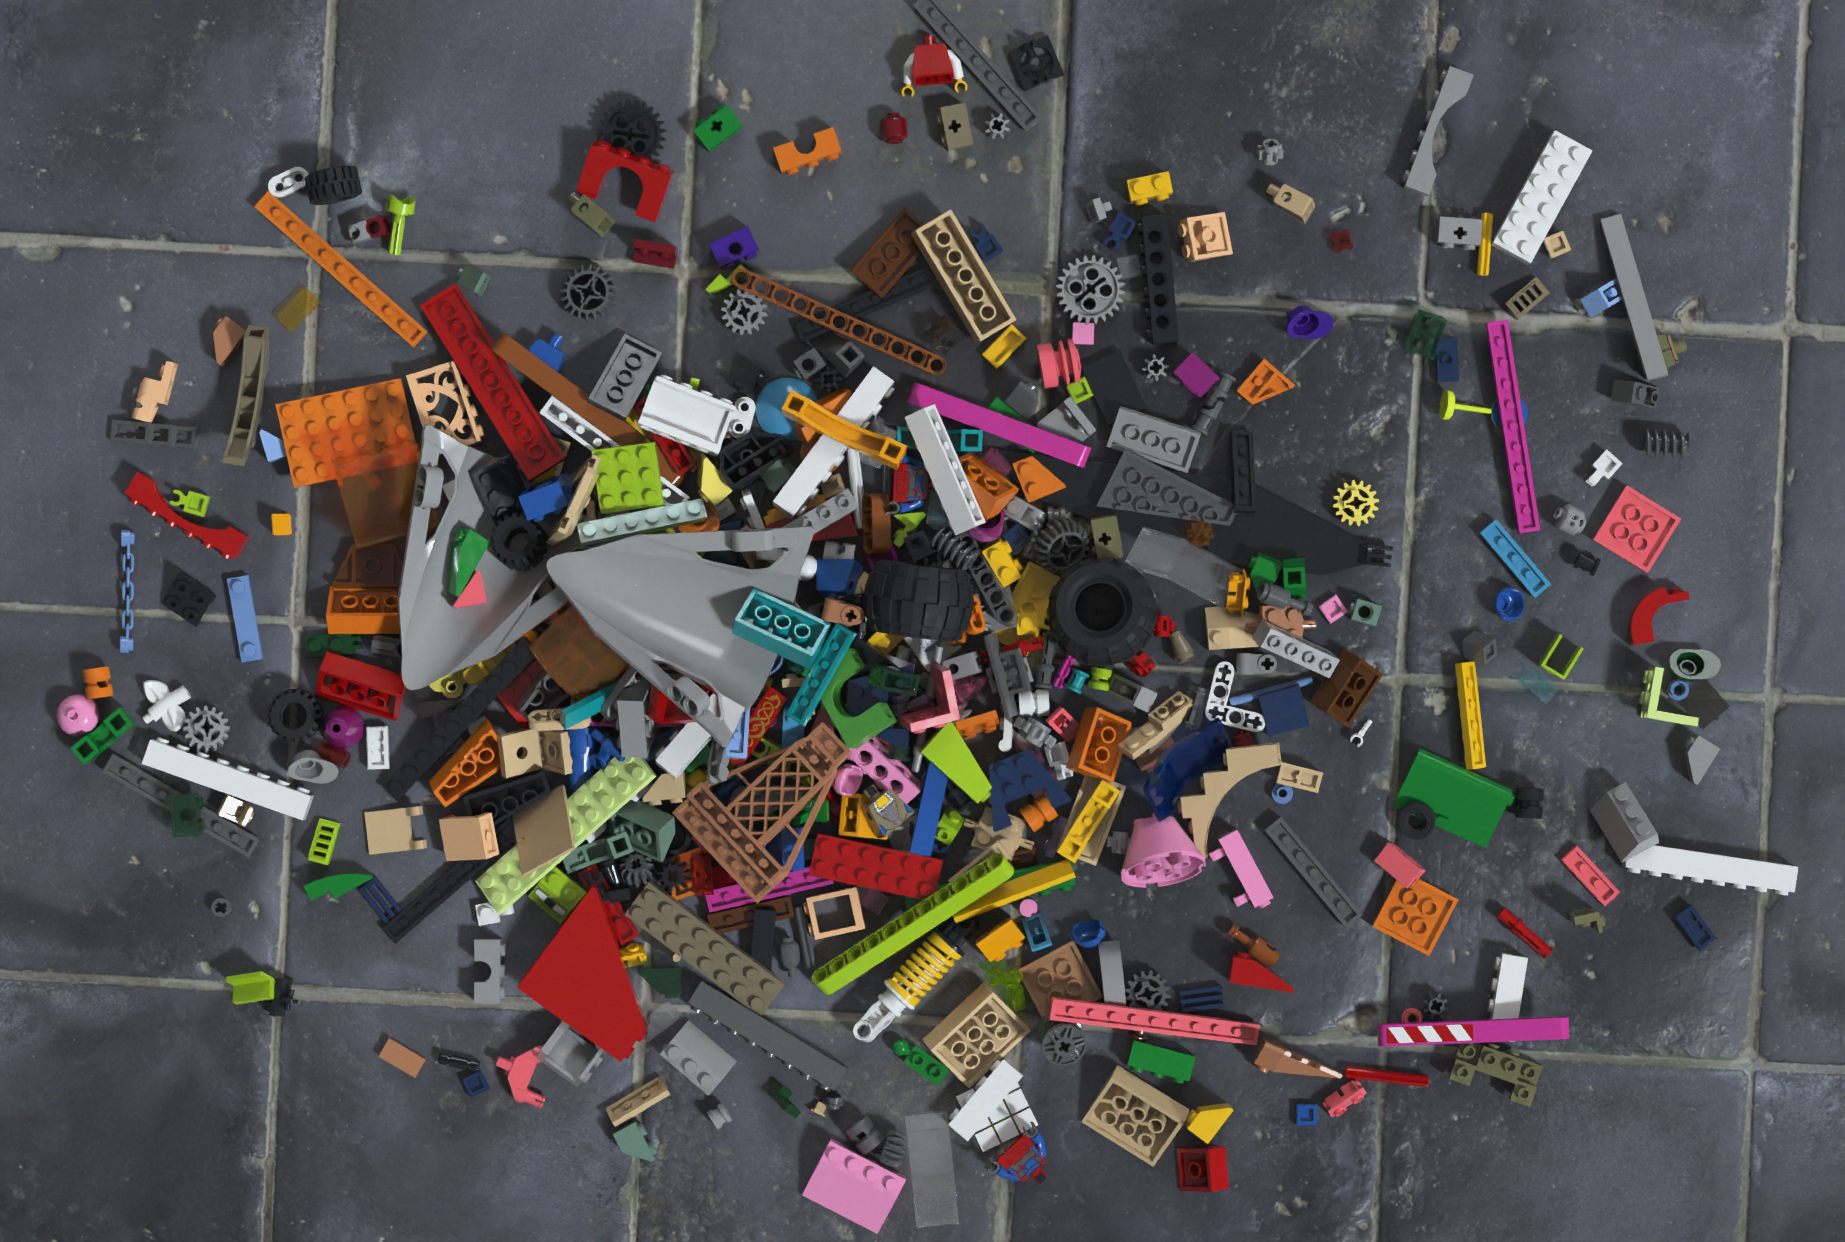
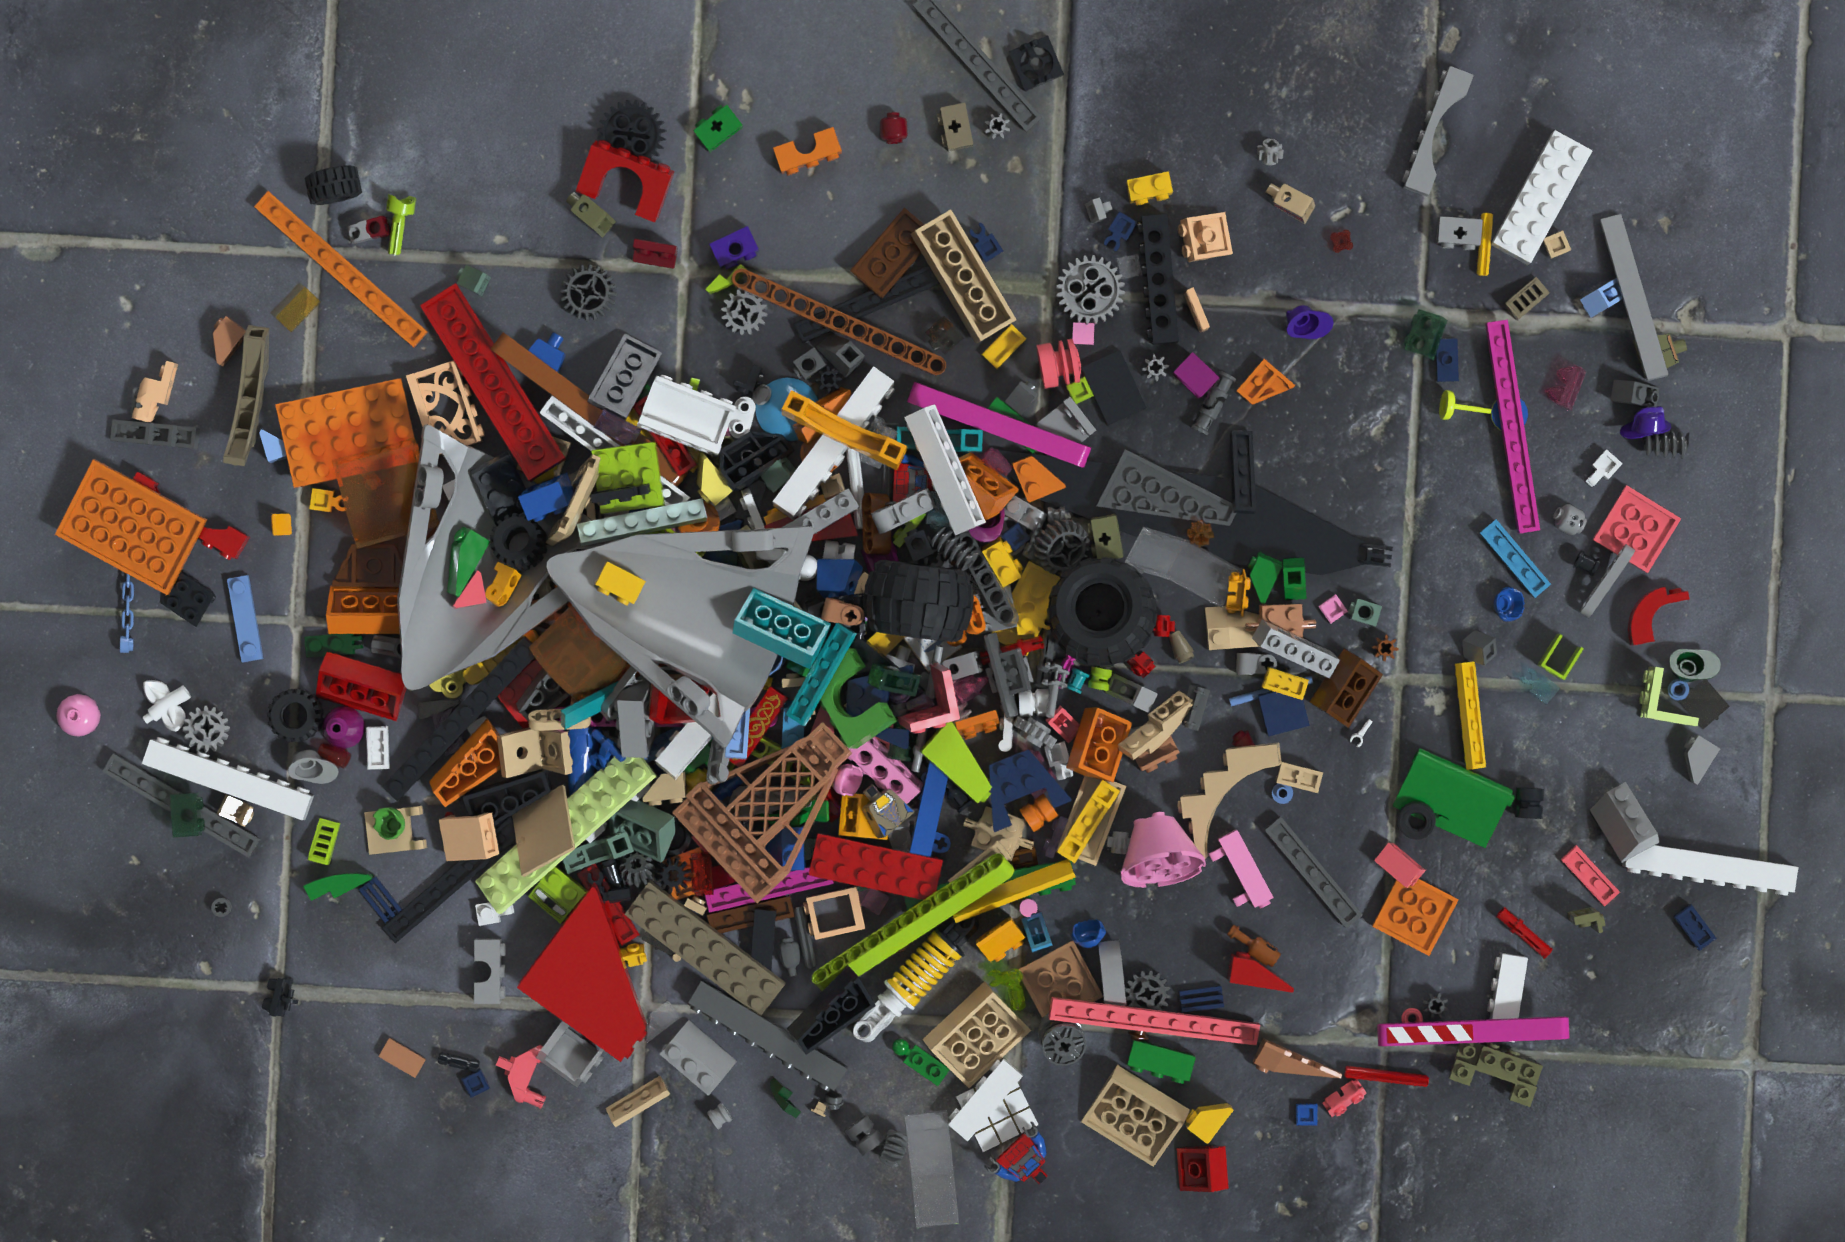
green arch [70,707,137,765] -> none
orange wheel [82,666,114,700] -> none
lime plate [170,490,211,517] -> none
lime panel [225,971,275,1005] -> none
white plate [268,167,309,198] -> none
sand green slope [613,1120,658,1162] -> none
clear green slope [638,967,683,998] -> none
bright pink slope [802,1138,906,1234] -> none
red torso [901,35,967,98] -> none
lime bracket [935,808,965,846] -> none
light grey plate [1106,406,1201,473] -> none
clear blue windscreen [1142,717,1234,822] -> none
white beam [1205,661,1266,732] -> none
dark grey piece [1257,582,1313,616] -> none
light yellow gear [1332,480,1379,526] -> none
none -> orange plate [55,459,207,595]
none -> yellow plate [309,488,349,512]
none -> bright green hair [373,807,405,840]
none -> light orange leg [485,562,522,607]
none -> black plate [590,483,651,506]
none -> clear purple plate [594,409,642,445]
none -> yellow brick [594,561,646,606]
none -> tan plate [684,896,707,916]
none -> light grey piece [752,384,771,405]
none -> black wedge [787,965,876,1055]
none -> light grey plate [871,488,936,534]
none -> light grey piece [1042,662,1069,718]
none -> light nougat tile [1184,287,1210,333]
none -> yellow plate [1261,667,1309,700]
none -> dark orange gear [1371,635,1399,661]
none -> clear pink tile [1545,365,1586,411]
none -> light grey beam [1579,544,1635,618]
none -> dark purple piece [1620,406,1671,439]

